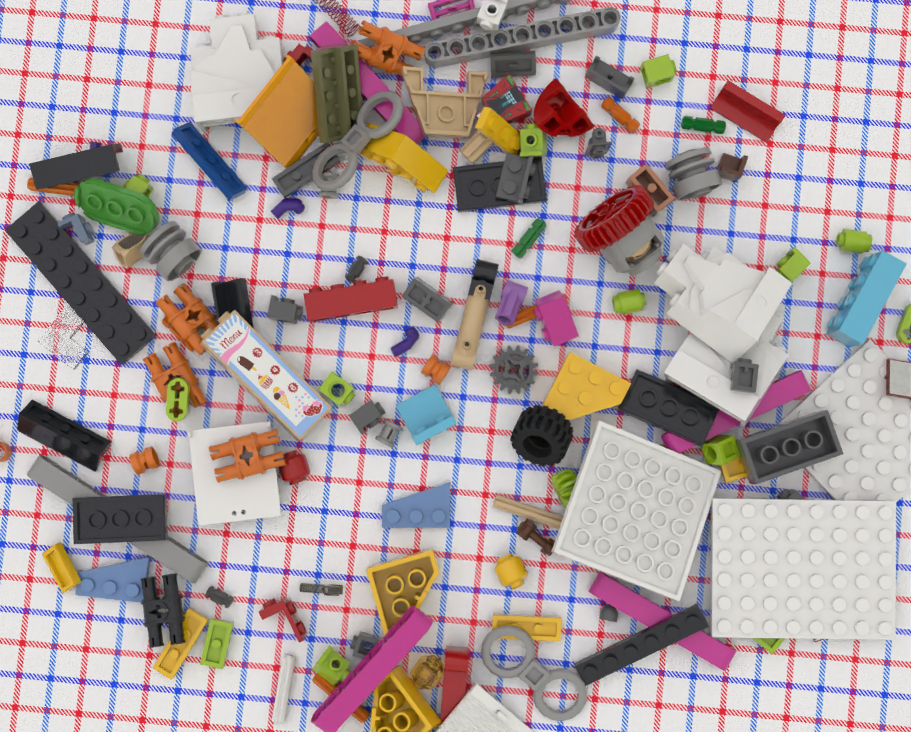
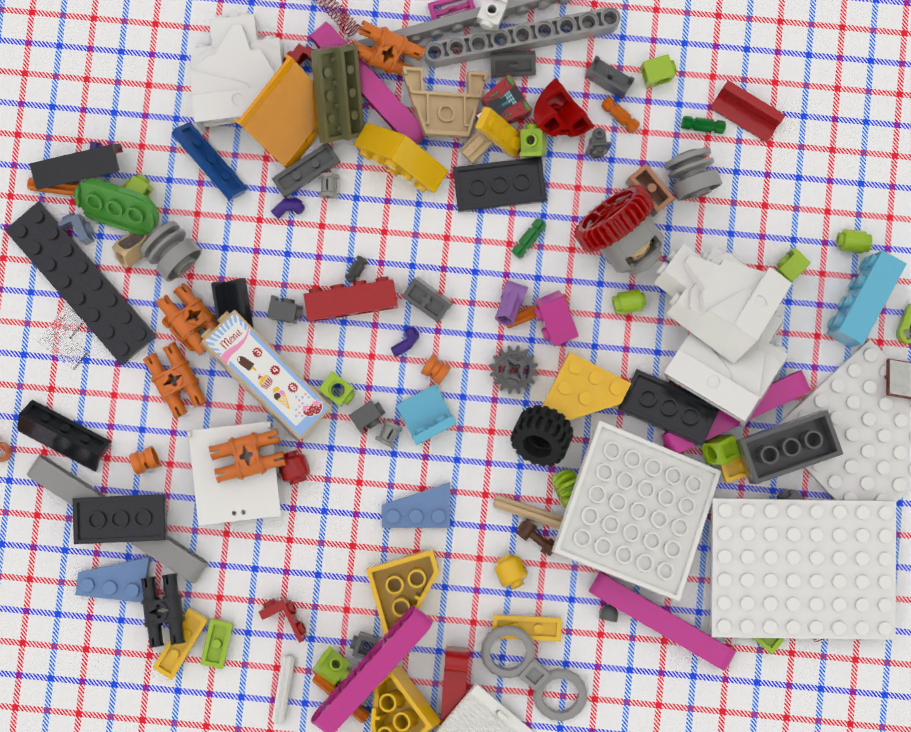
yellow tile [42,542,82,594] -> none
lime beam [166,377,190,421] -> none
dark grey piece [205,586,234,608] -> none
clear smoke bar [300,583,343,596] -> none
light grey bar [312,91,404,191] -> none
clear yellow head [410,655,444,690] -> none
tan piece [450,259,499,371] -> none
dark grey bracket [496,153,536,204] -> none
black plate [575,604,709,686] -> none
reddish brown panel [716,153,748,183] -> none
dark grey bracket [730,358,759,393] -> none

